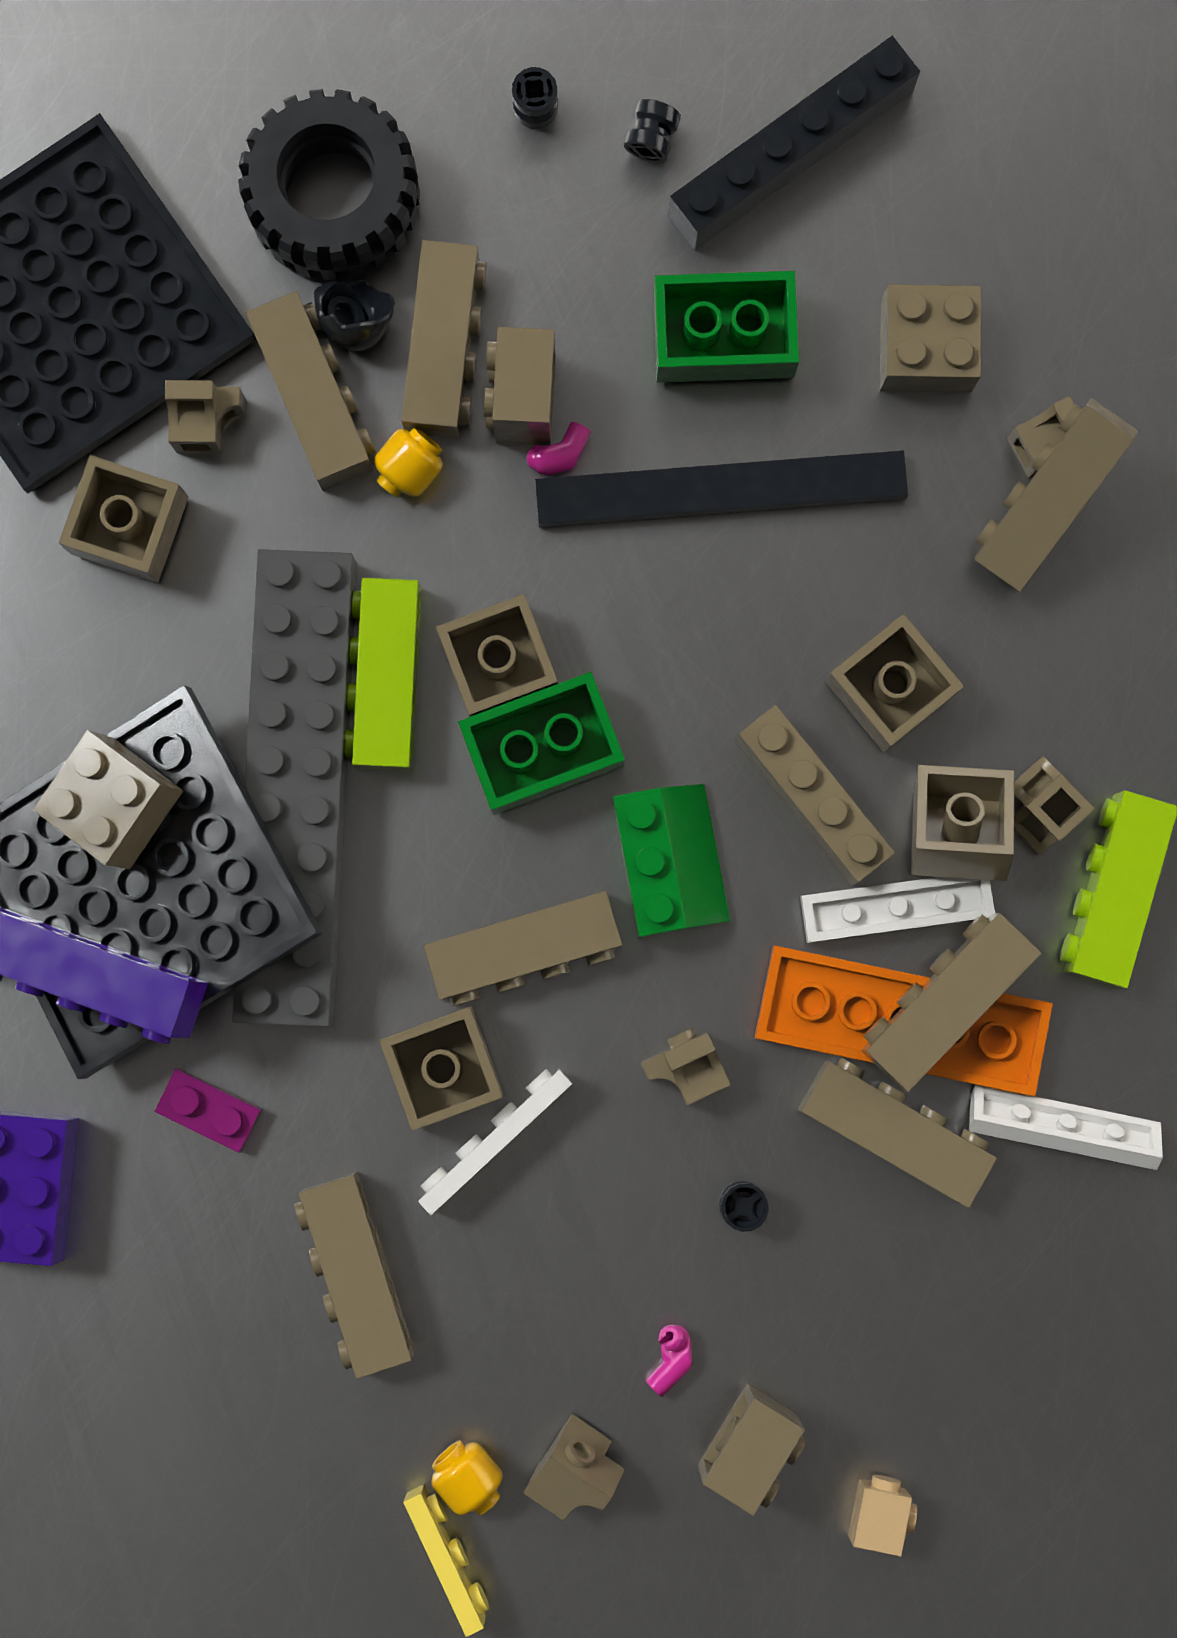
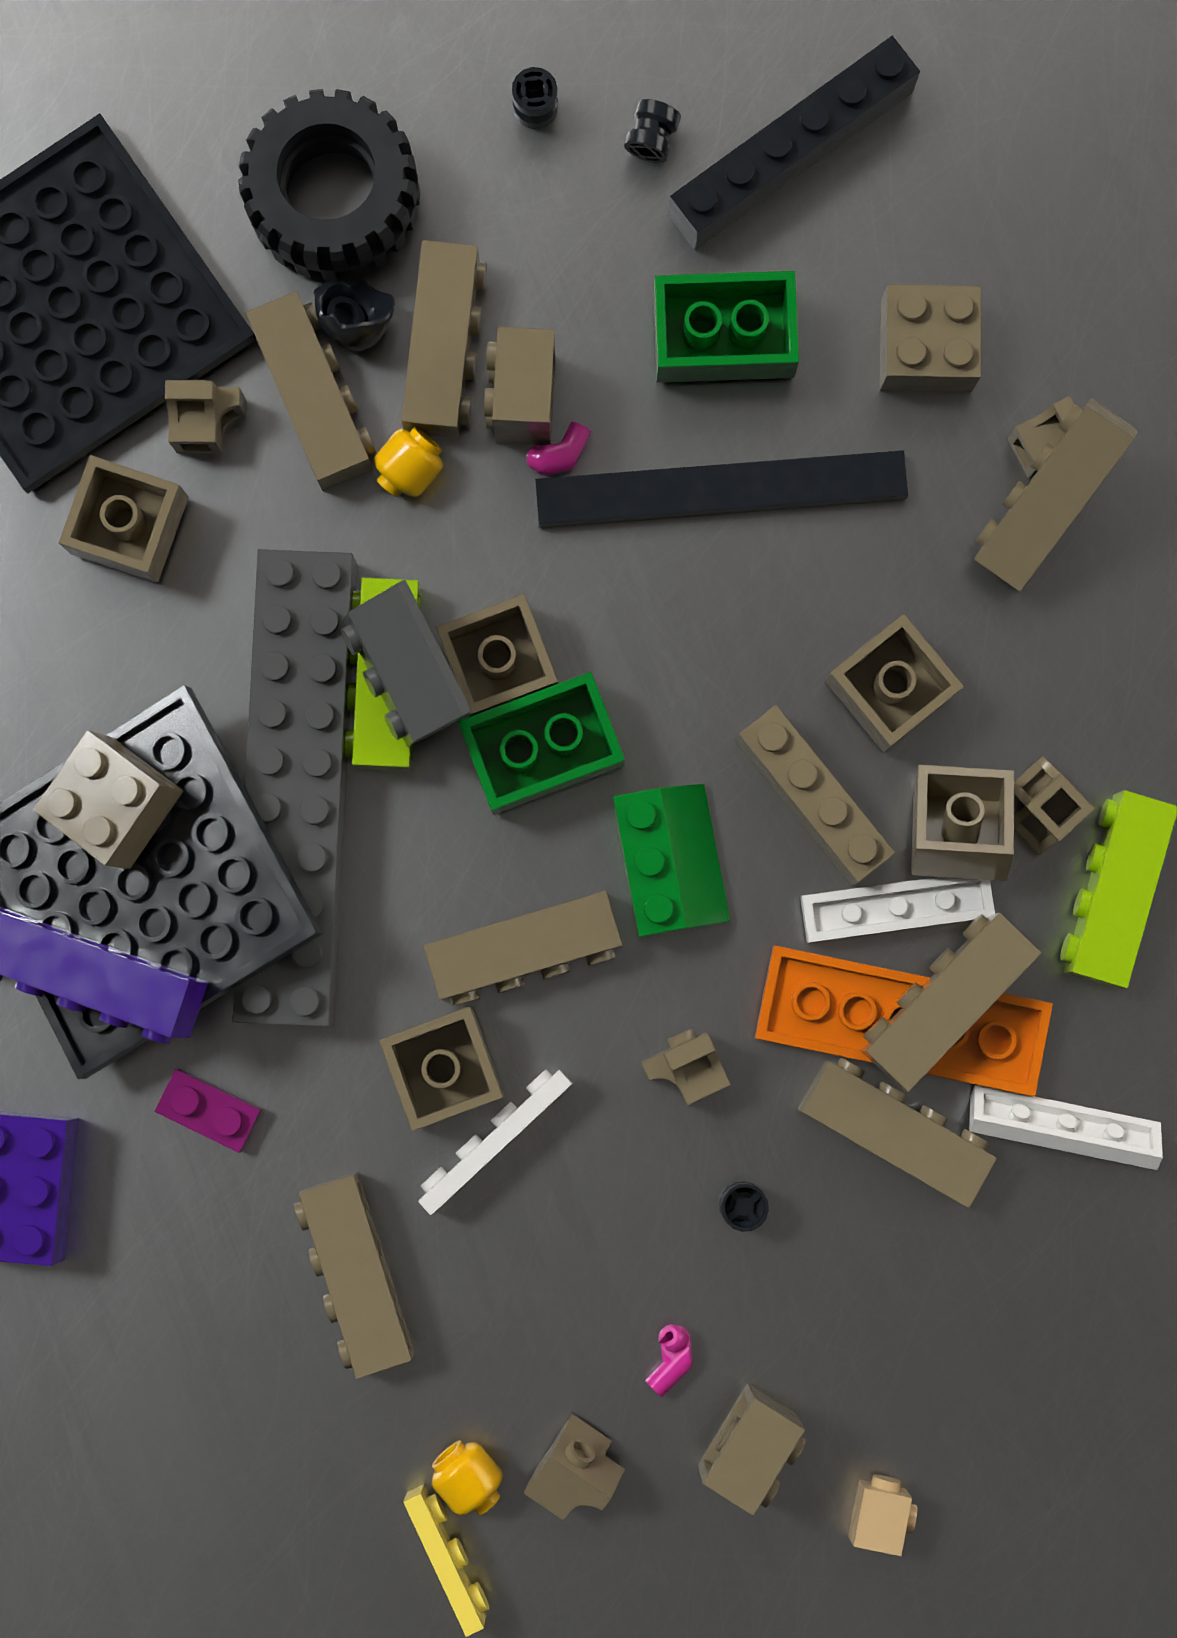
none -> dark grey slope [341,580,472,747]

